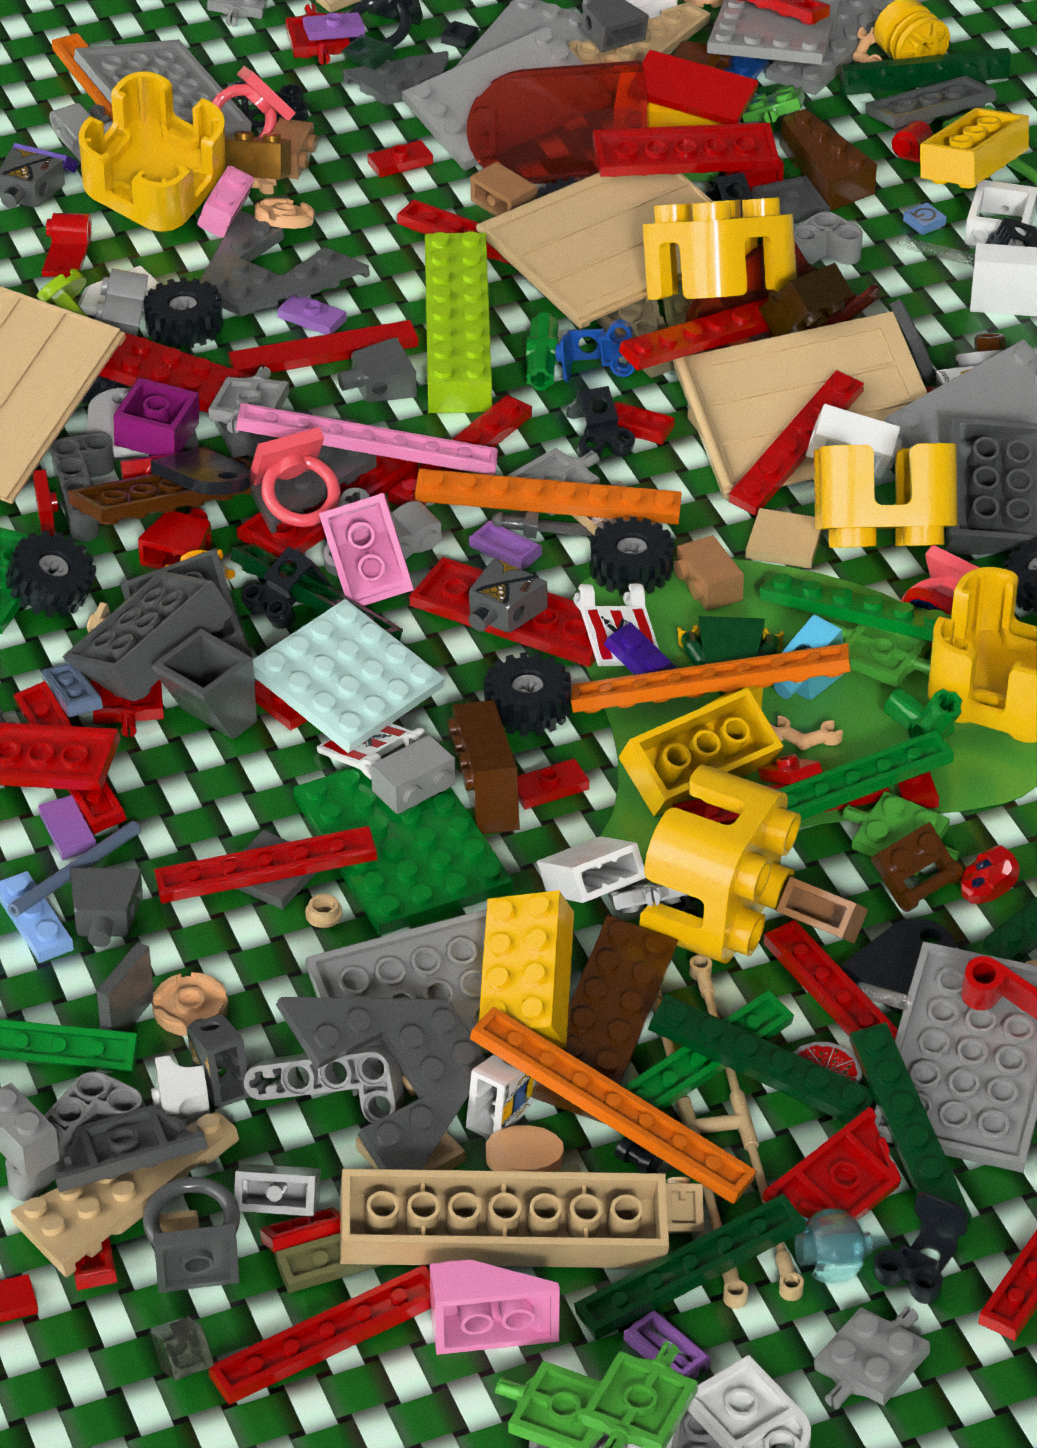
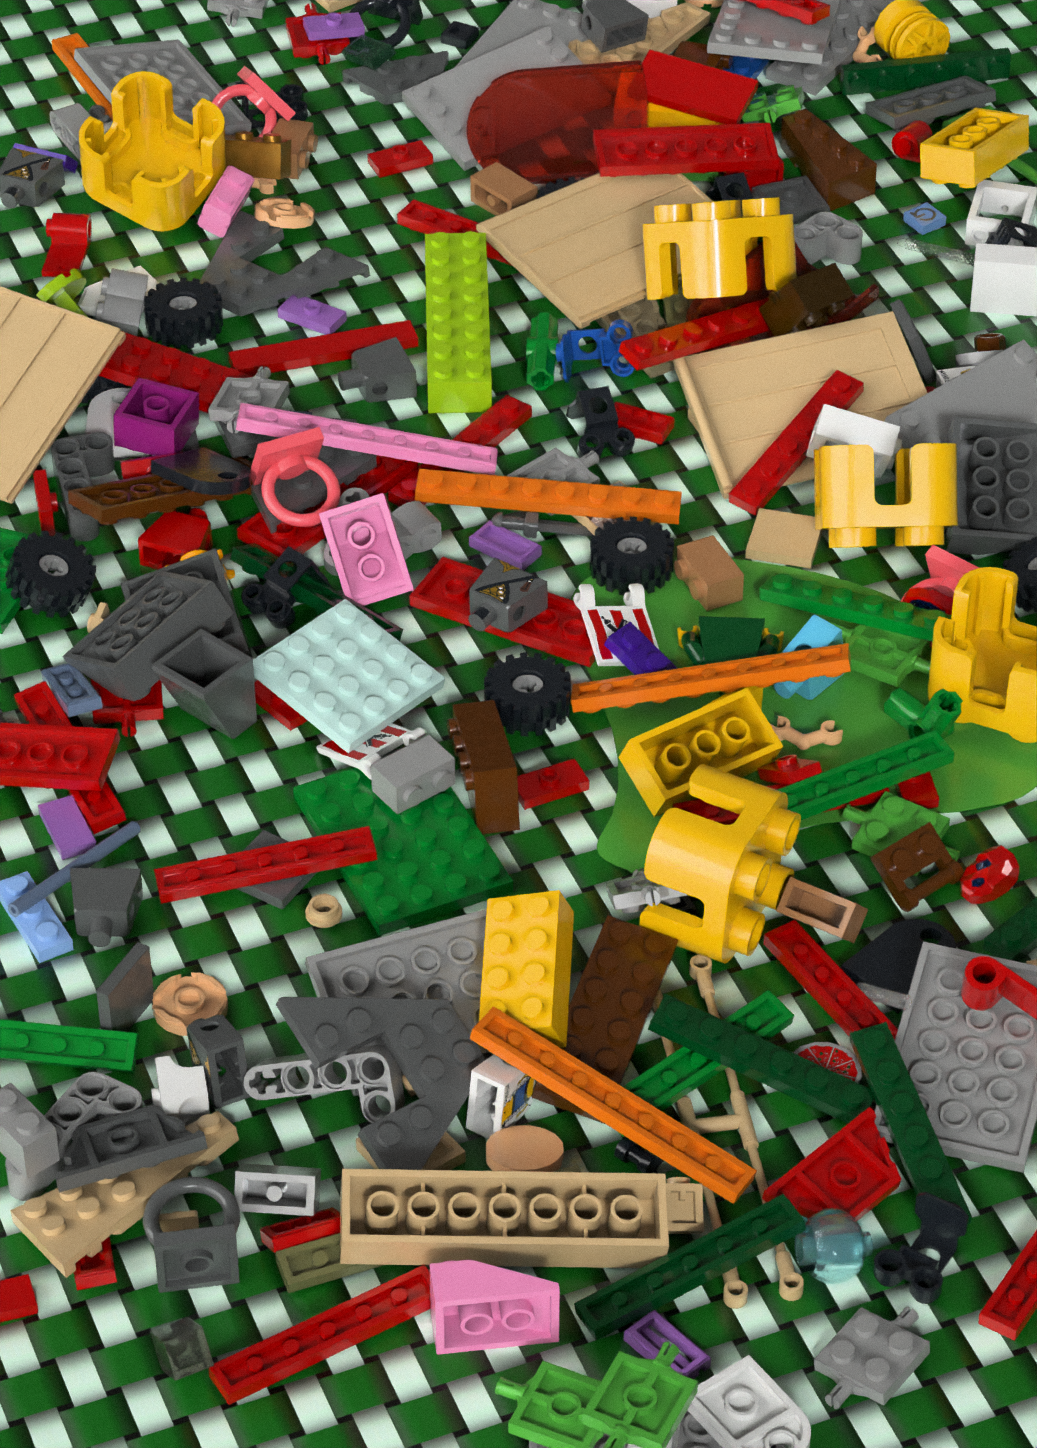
white brick [537,836,646,903] -> none

